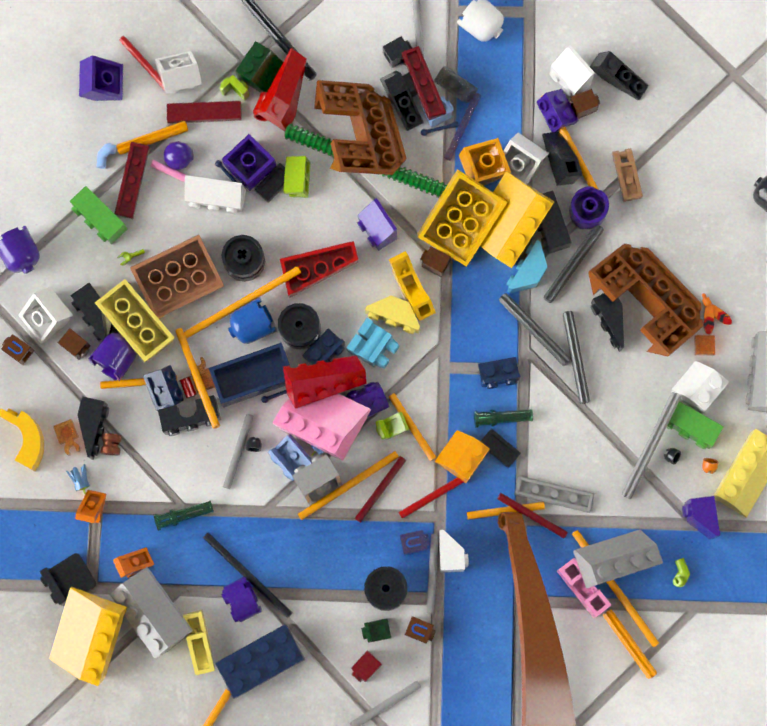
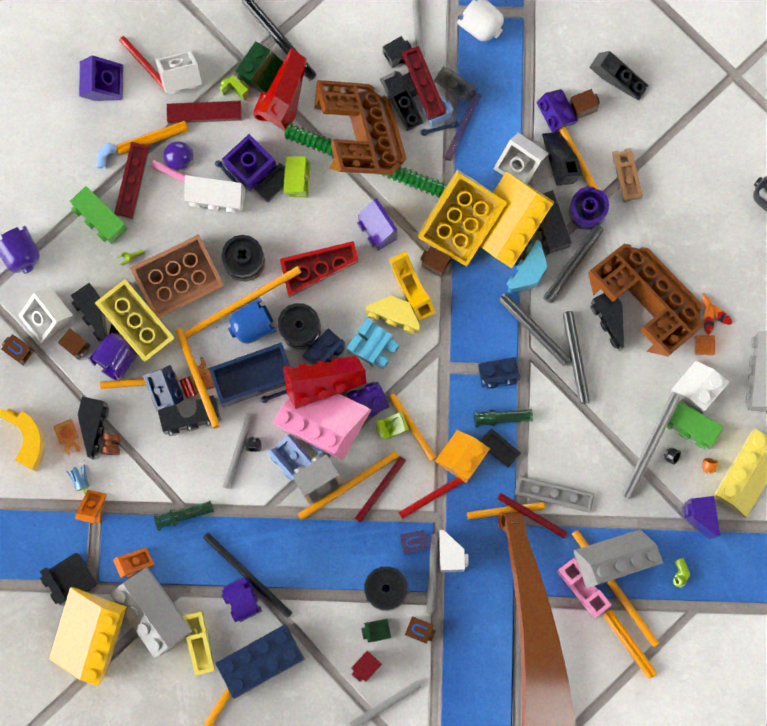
light orange slope [459,138,511,186] -> none
white slope [550,45,595,97] -> none

